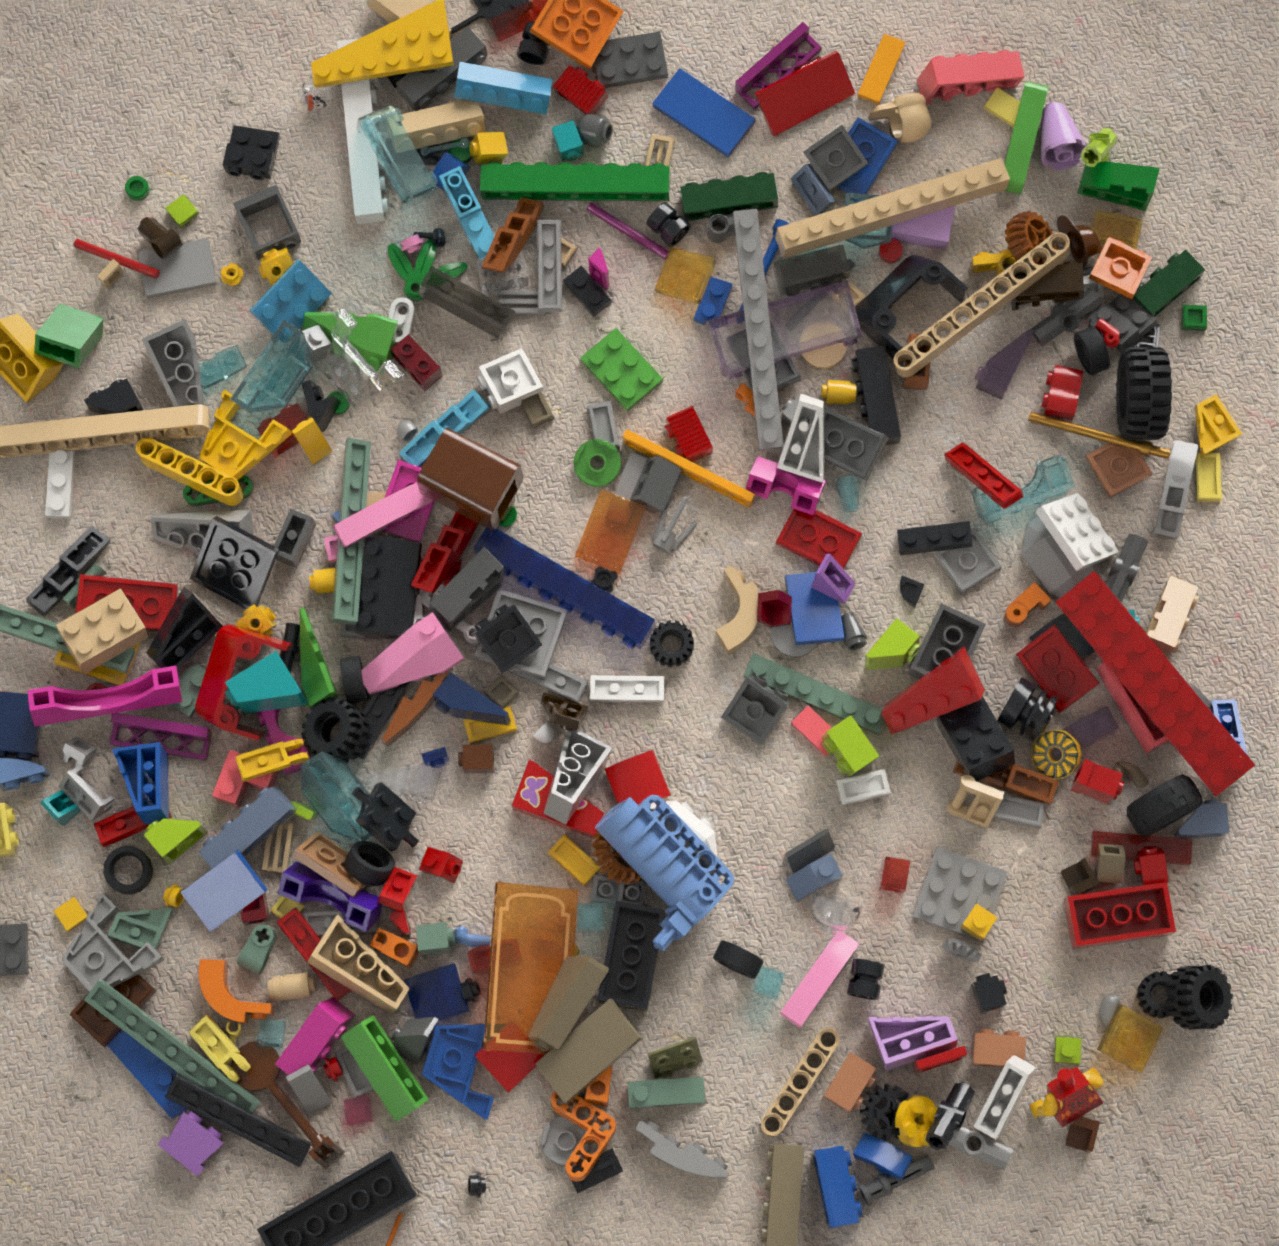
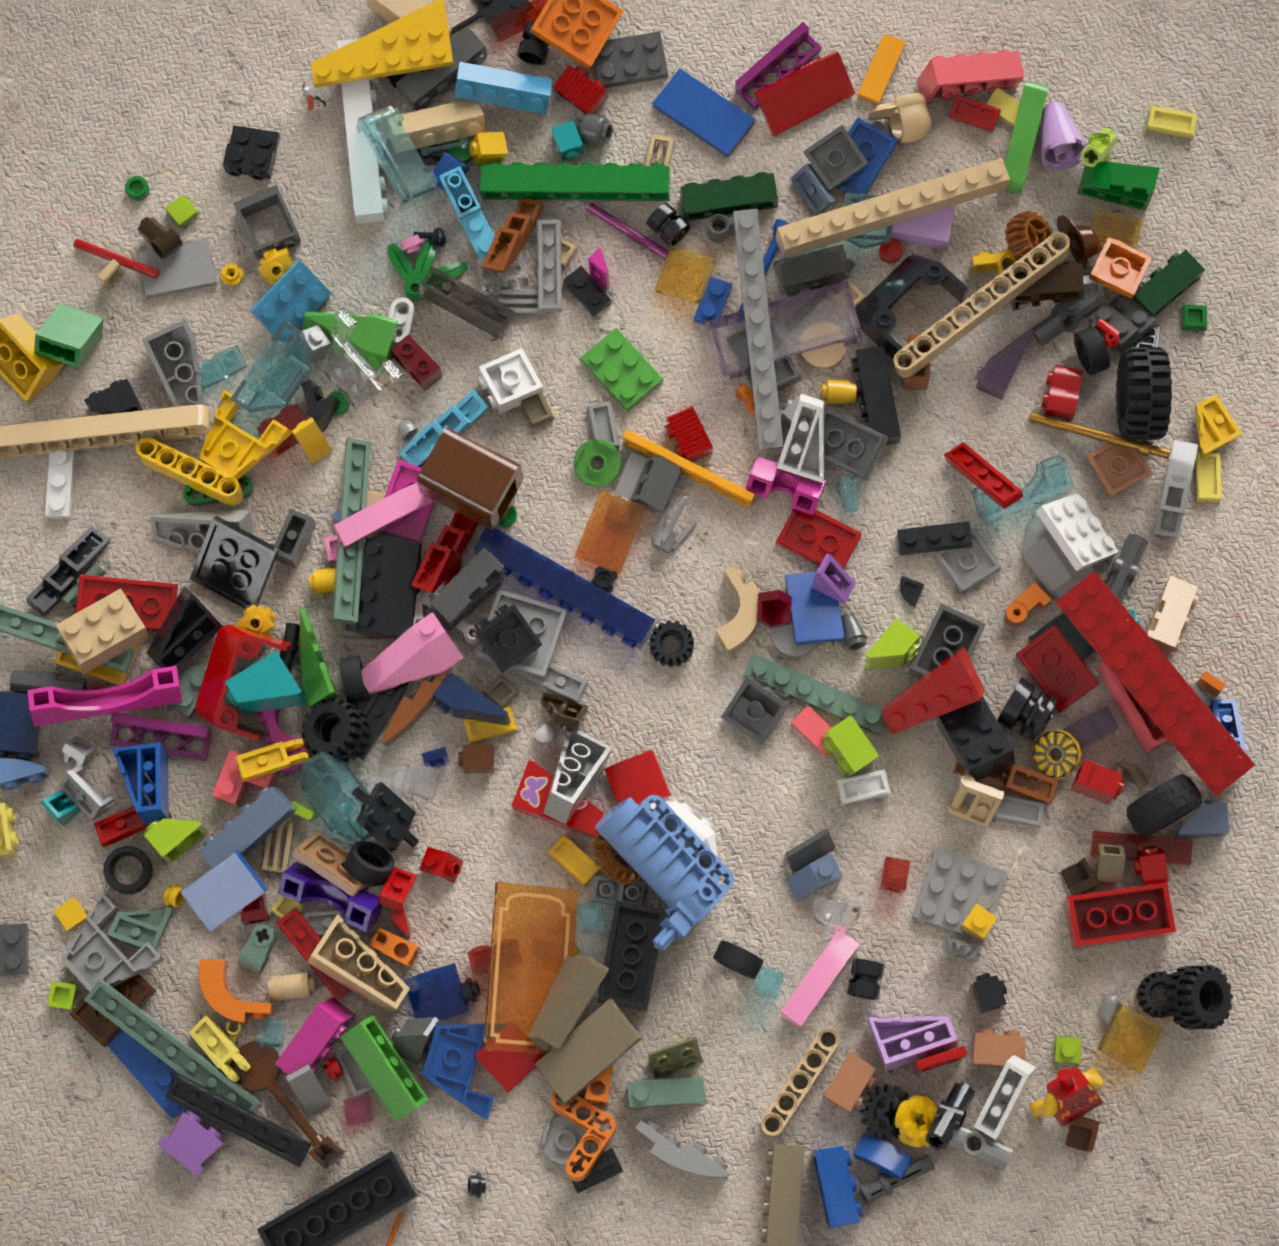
sand green brick [416,922,456,956] -> none
medium blue arm [454,926,491,949] -> none
white plate [590,675,664,702] -> none
none -> dark grey piece [10,670,87,694]
none -> lime plate [47,981,78,1011]
none -> red plate [949,94,1001,133]
none -> light yellow tile [1146,106,1198,139]
none -> orange tile [1196,671,1225,697]

